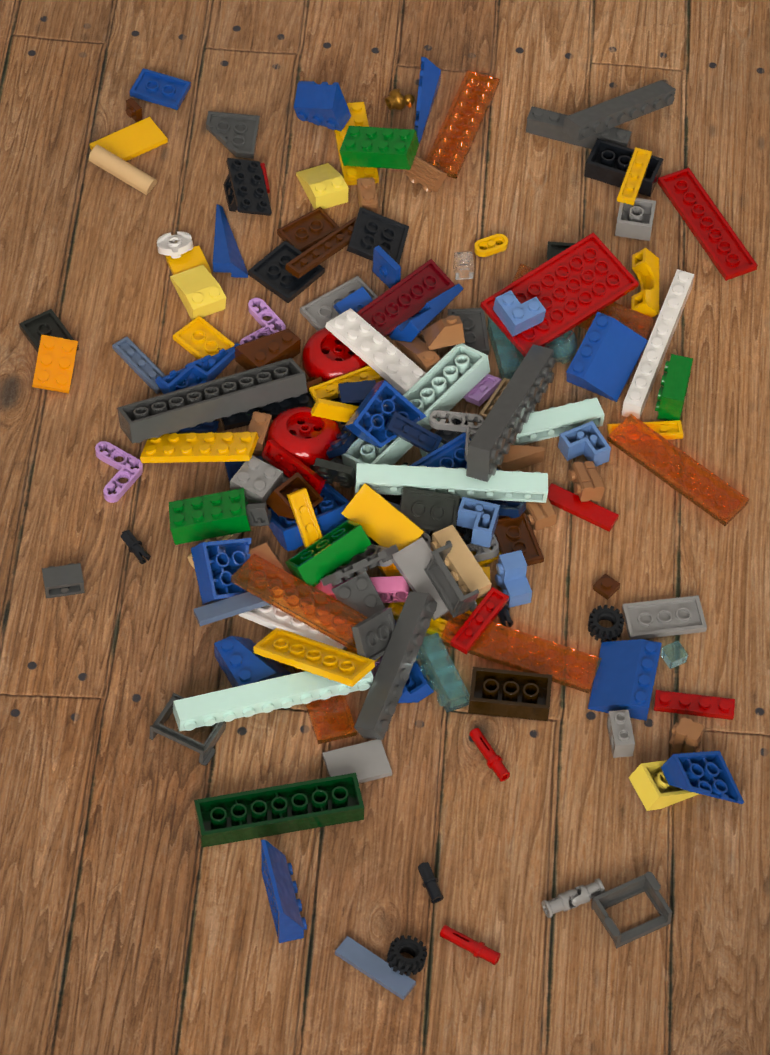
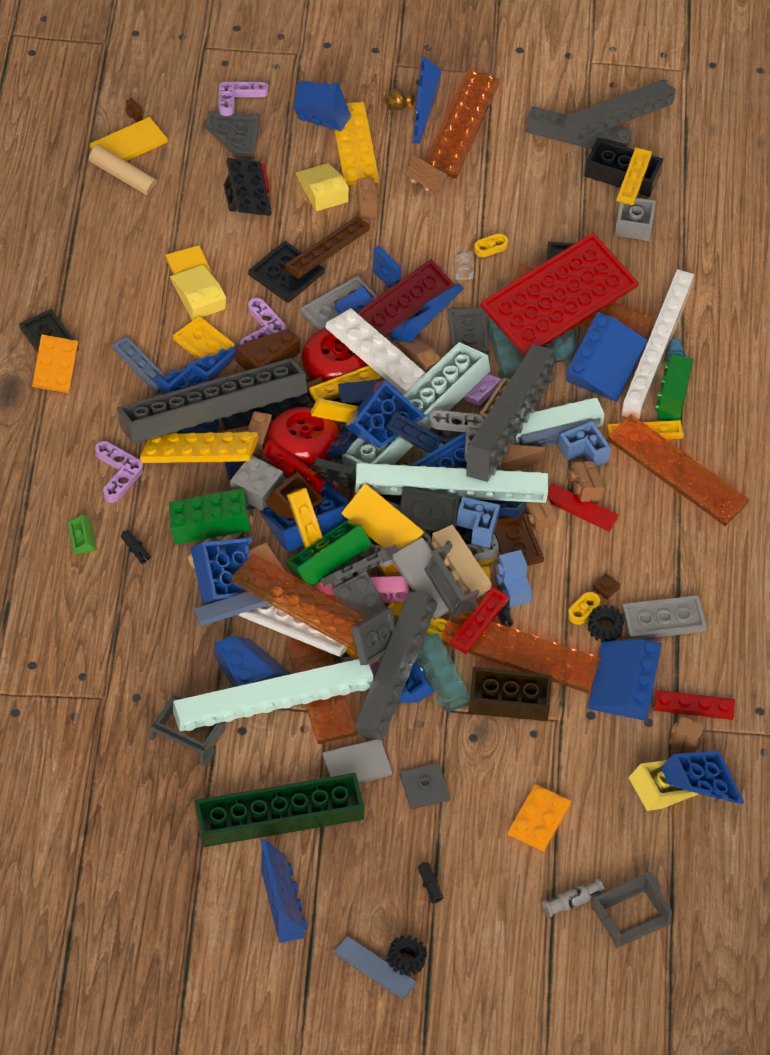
dark grey brick [42,563,85,599] -> none
blue plate [130,68,191,110] -> none
white plate [157,231,194,259] -> none
blue wedge [213,204,248,278] -> none
dark grey bracket [246,503,272,527] -> none
yellow plate [253,628,375,687] -> none
reddish brown tile [277,207,340,253] -> none
green brick [340,126,419,170] -> none
black plate [346,207,409,264] -> none
medium nougat slope [422,315,465,350] -> none
red pin [440,925,501,965] -> none
red pin [469,728,510,781] -> none
medium blue brick [493,290,546,337] -> none
light grey brick [607,710,635,758] -> none
yellow arch [631,248,659,321] -> none
red plate [657,168,758,281] -> none
clear light blue piece [660,641,688,669] -> none
none -> bright green slope [68,514,97,554]
none -> lavender beam [219,82,269,116]
none -> dark grey plate [399,763,450,809]
none -> light orange plate [508,784,572,852]
none -> sand blue tile [520,419,593,447]
none -> yellow plate [568,592,600,625]
none -> dark azure cone [668,338,686,361]

